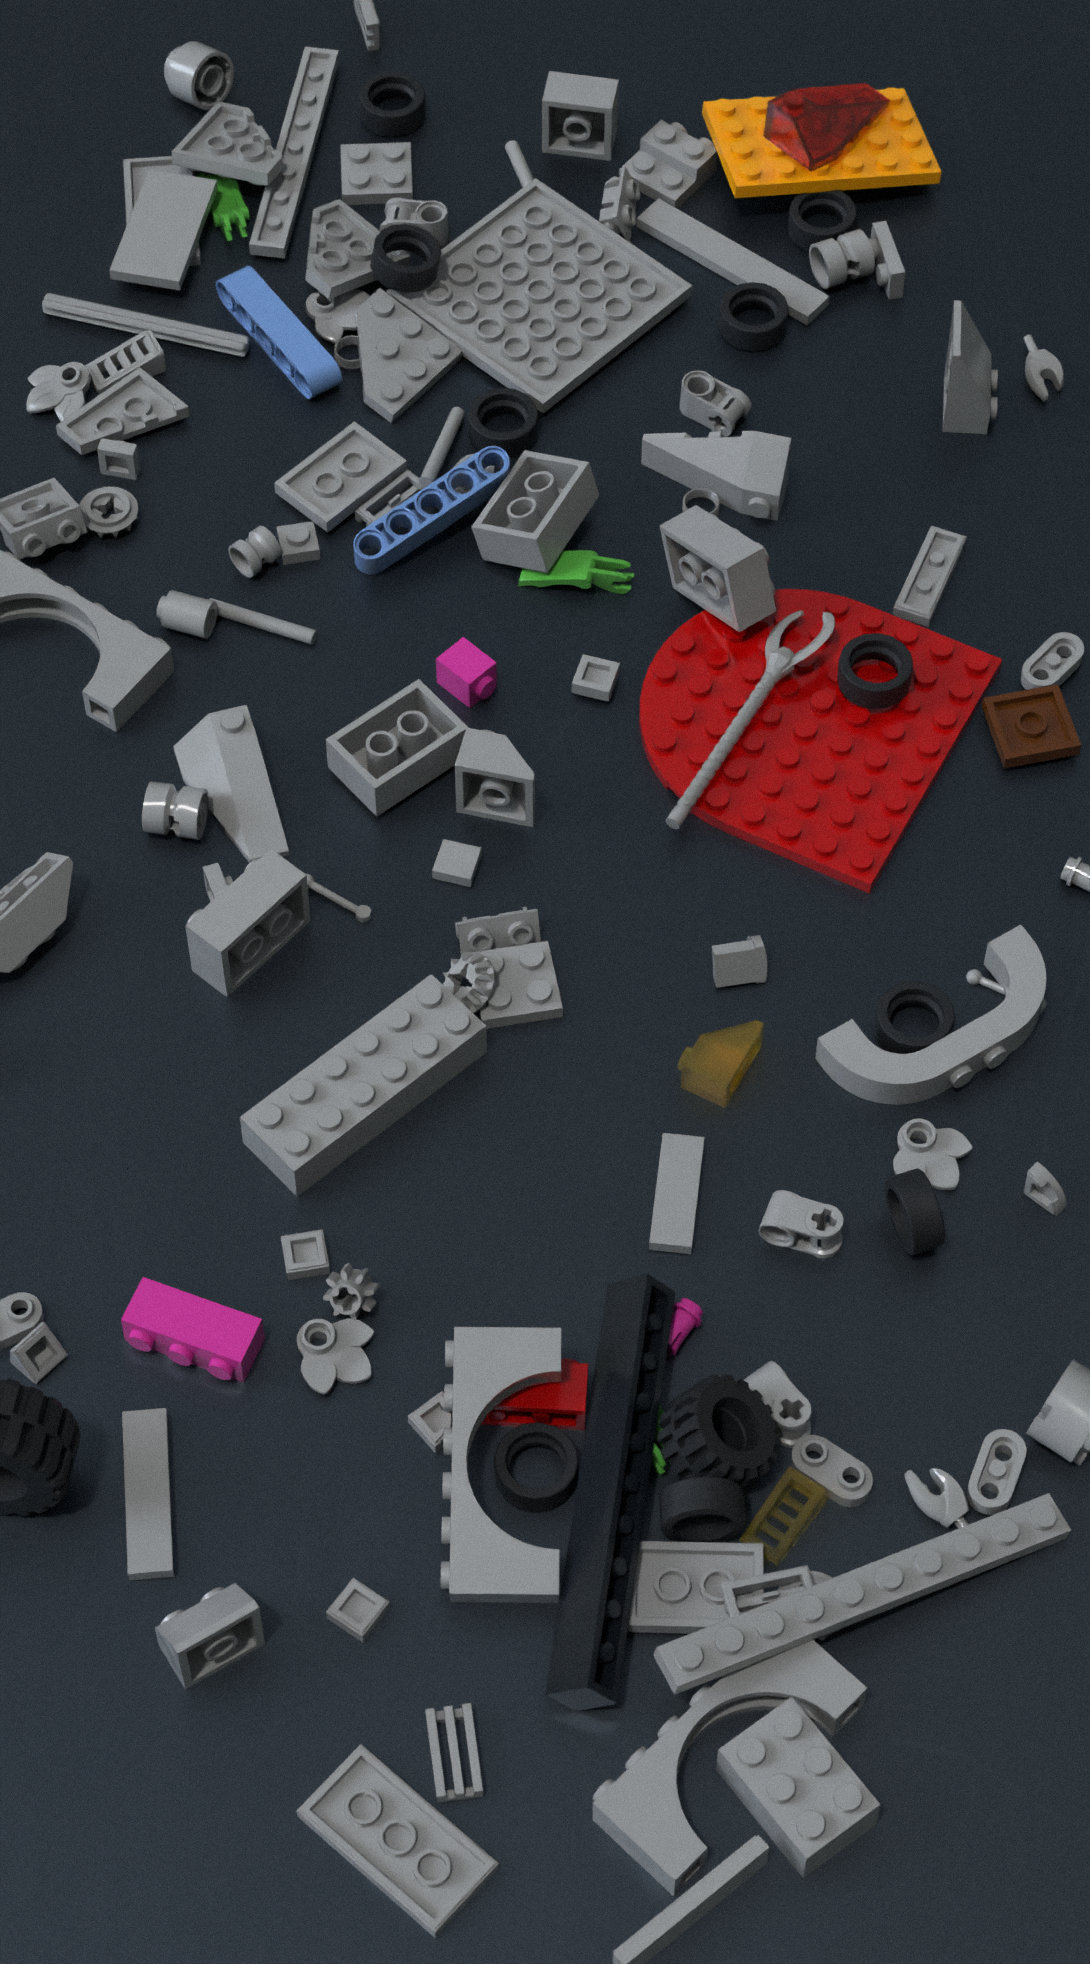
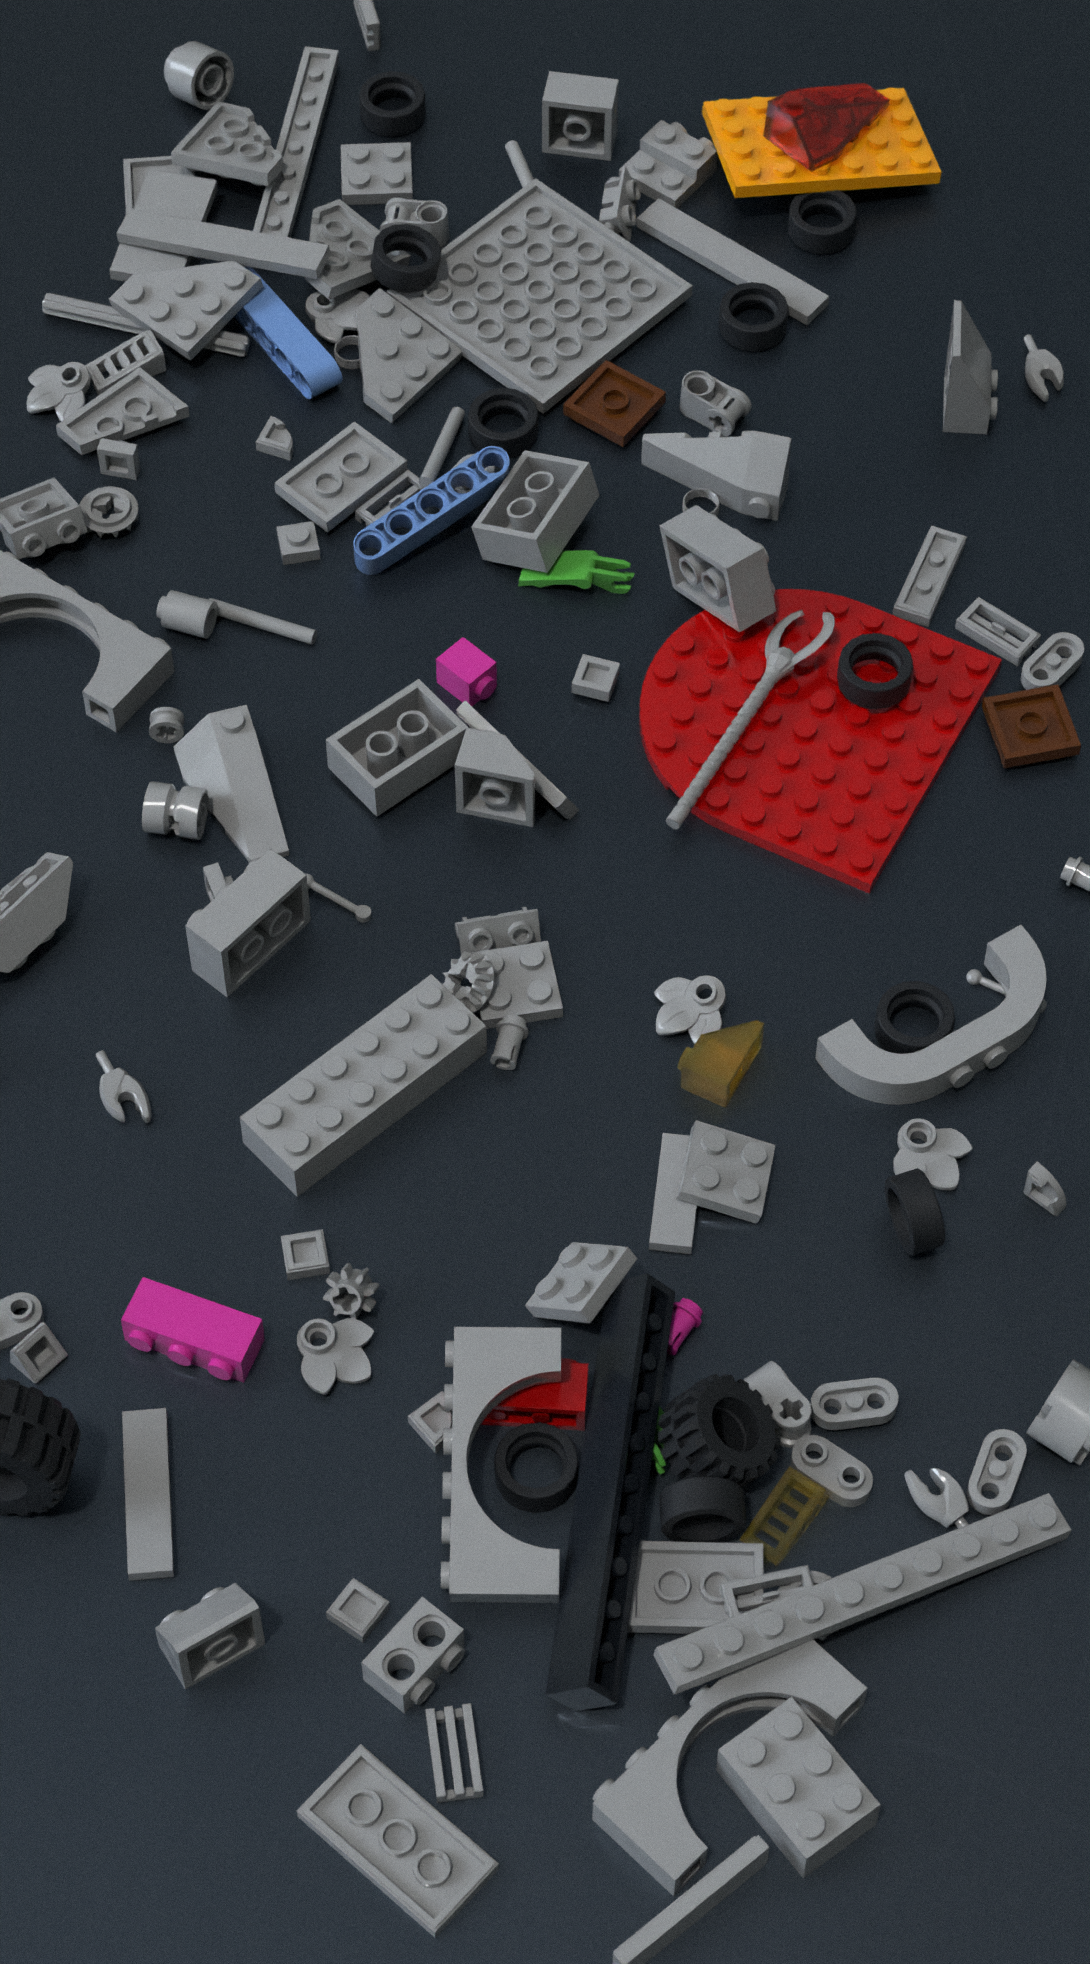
bright green arm [197,173,250,241] -> none
light grey wheel [228,525,282,578] -> none
light grey tile [432,839,482,887] -> none
light grey tile [712,935,768,988] -> none
light grey piece [758,1190,844,1258] -> none
light grey wheel [809,229,875,289] -> none
light grey plate [869,221,905,300] -> none
none -> light grey hand [96,1050,152,1123]
none -> light grey plate [109,260,263,361]
none -> light grey tile [116,209,331,279]
none -> light grey bush [149,707,185,743]
none -> light grey tile [256,416,294,461]
none -> light grey brick [361,1597,465,1714]
none -> light grey tile [456,701,579,819]
none -> light grey pin [490,1014,529,1070]
none -> light grey plate [525,1242,637,1323]
none -> reddish brown plate [563,360,666,447]
none -> light grey plate [654,975,727,1050]
none -> light grey plate [676,1120,776,1224]
none -> light grey plate [811,1377,899,1430]
none -> light grey tile [955,597,1041,667]

